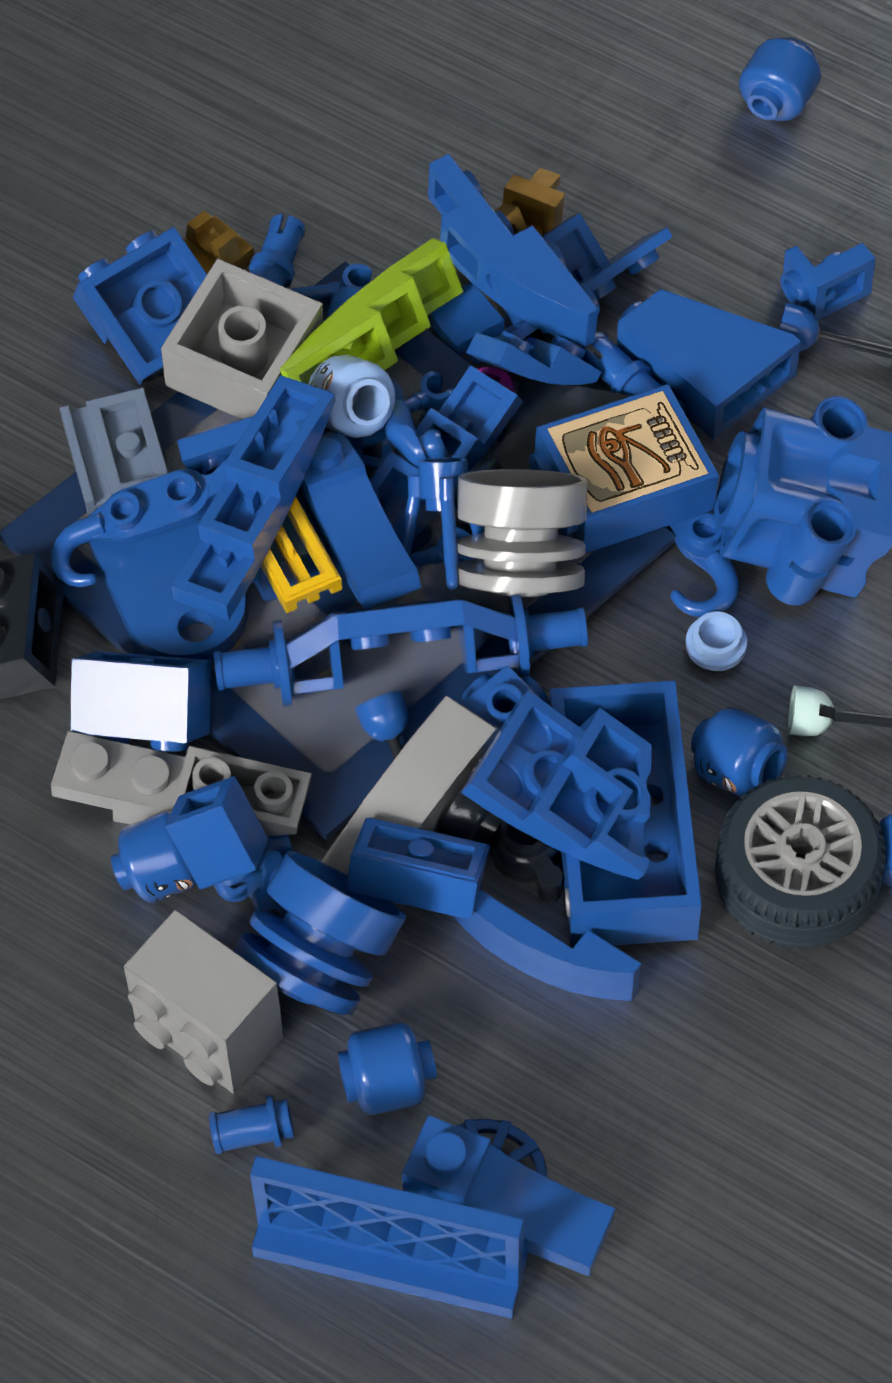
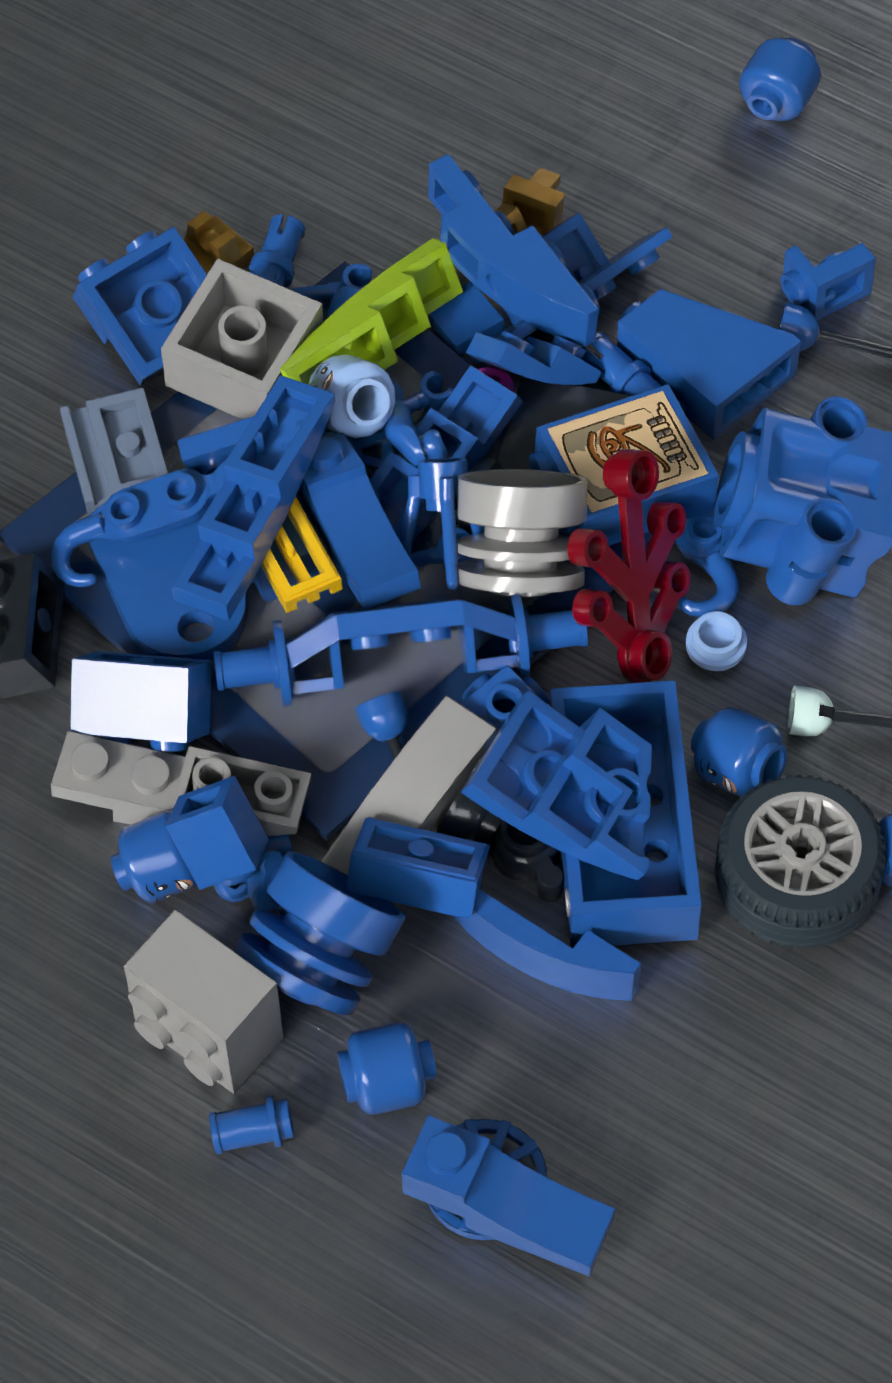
blue fence [250,1156,528,1319] -> none
none -> dark red plant [567,449,691,683]

